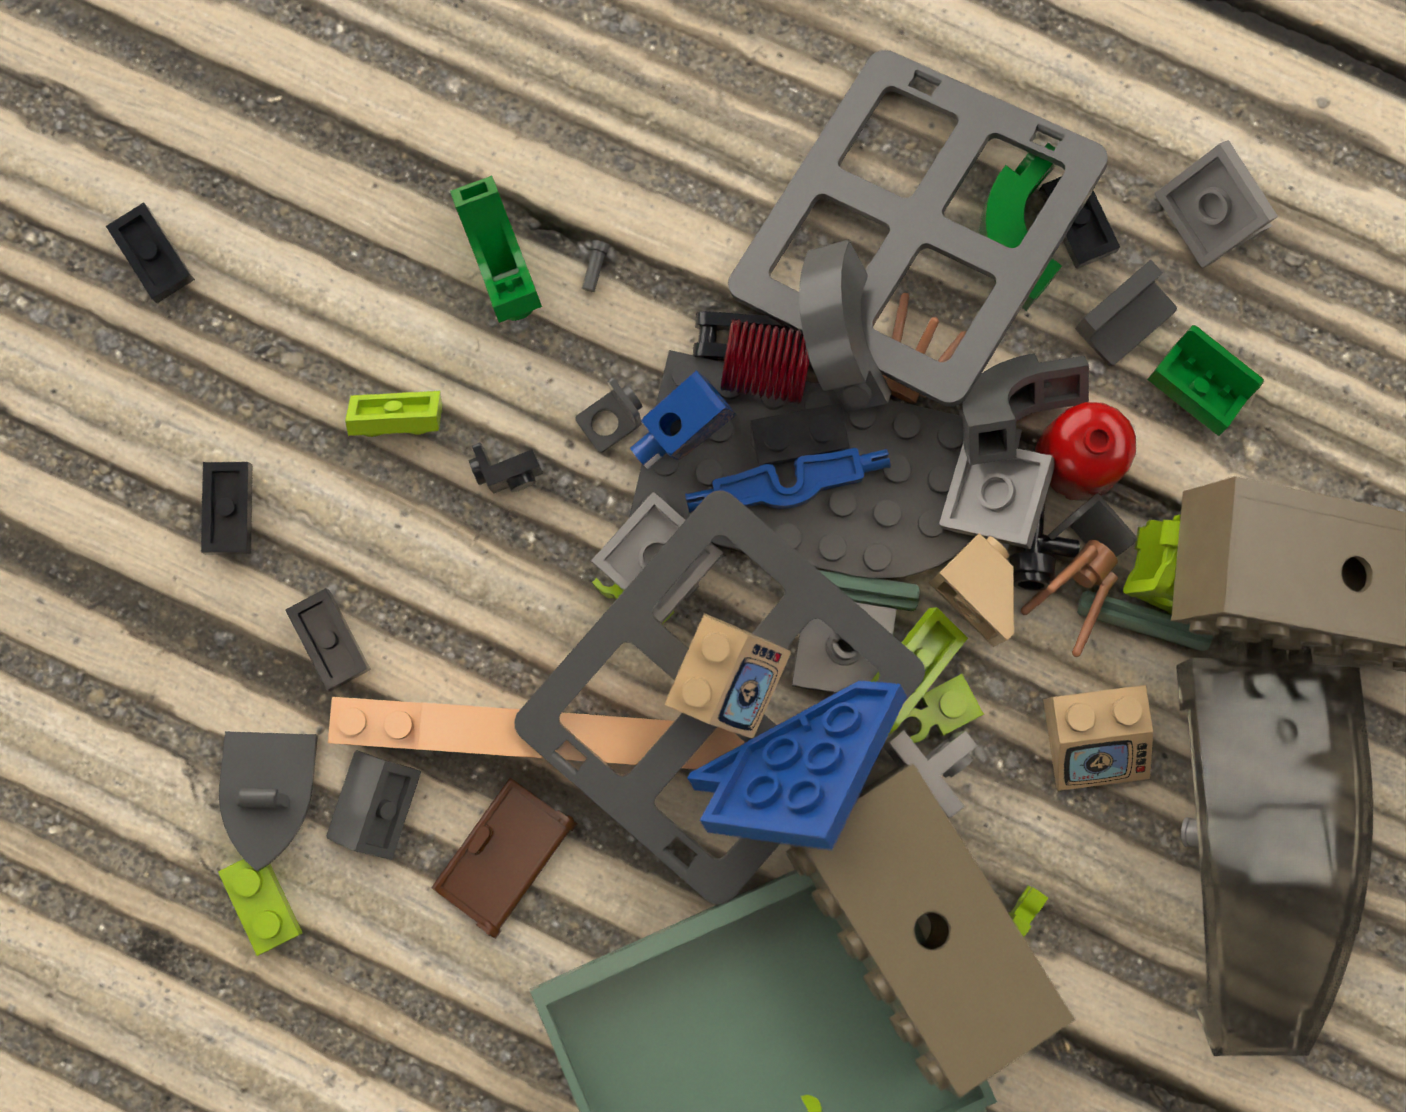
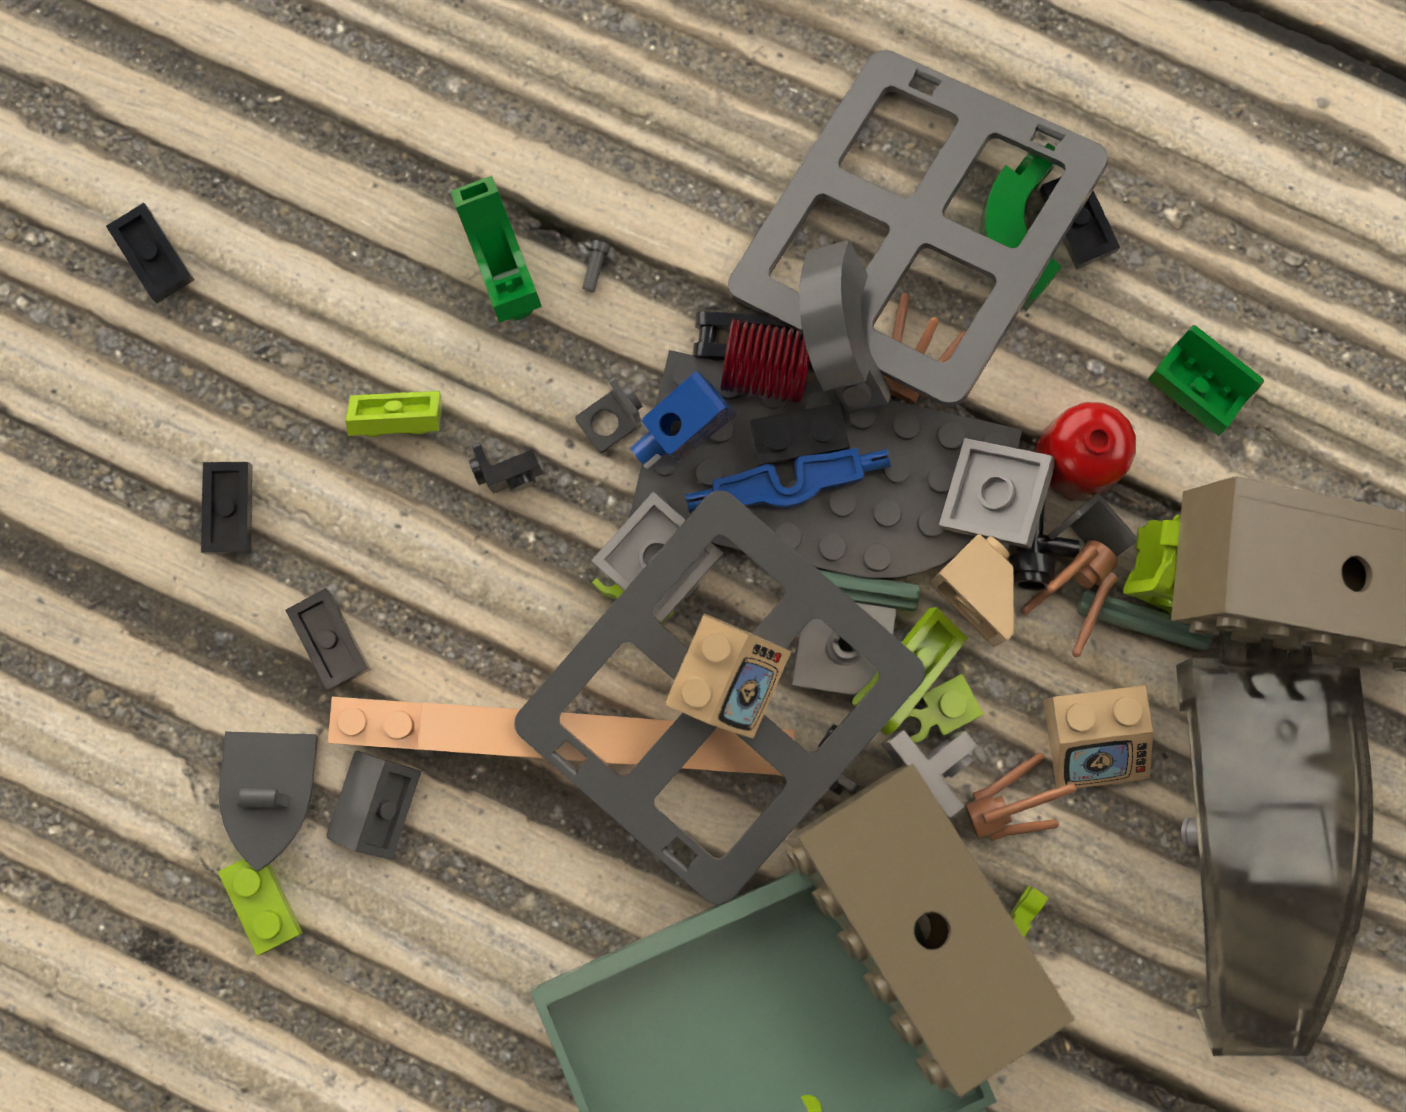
reddish brown door [431,778,578,939] -> none
blue wing [687,681,907,850] -> none
dark grey arch [963,353,1089,465] -> none
dark grey panel [1075,260,1177,366] -> none
light grey bracket [1154,140,1278,268] -> none
none -> nougat plant [965,753,1077,841]

